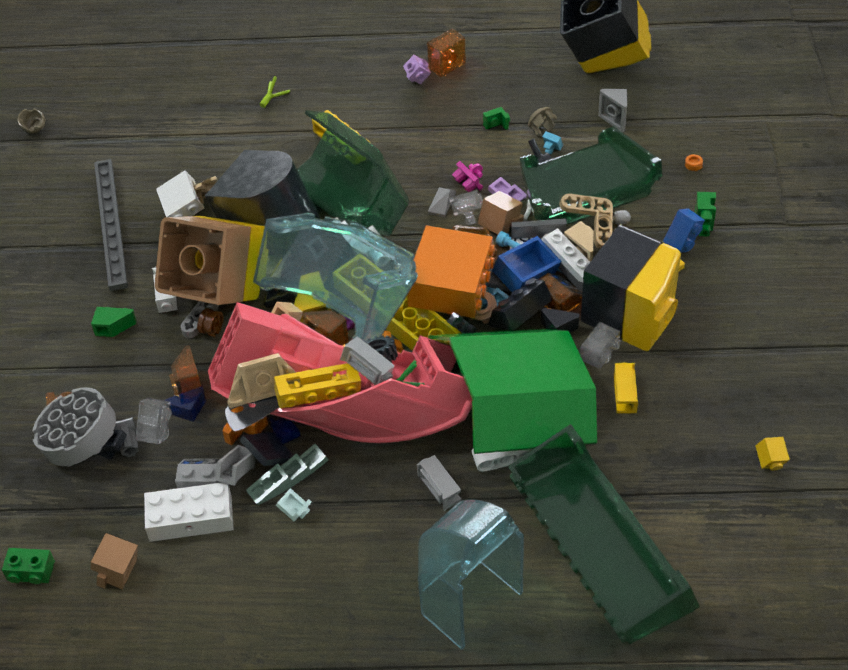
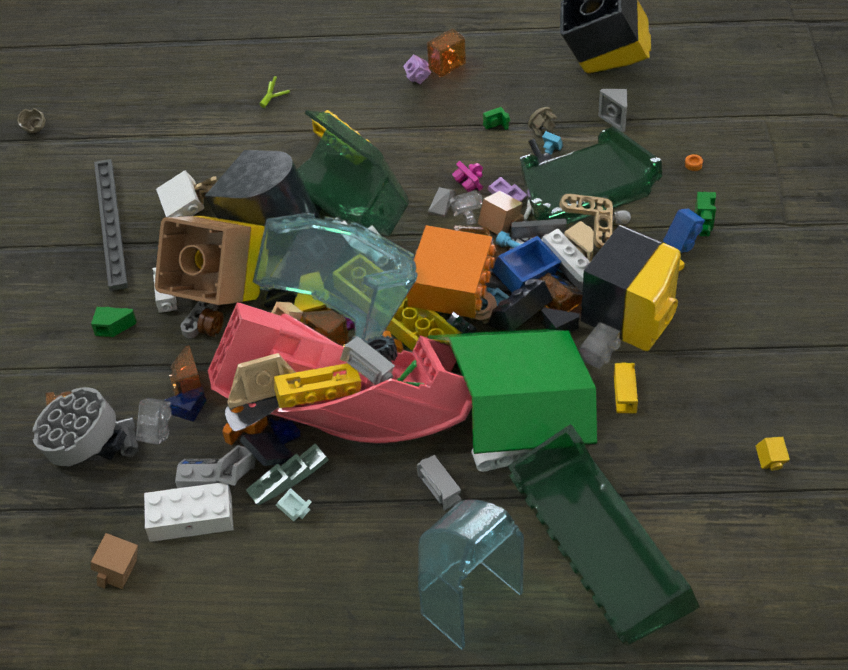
green brick [2,548,55,584] -> none

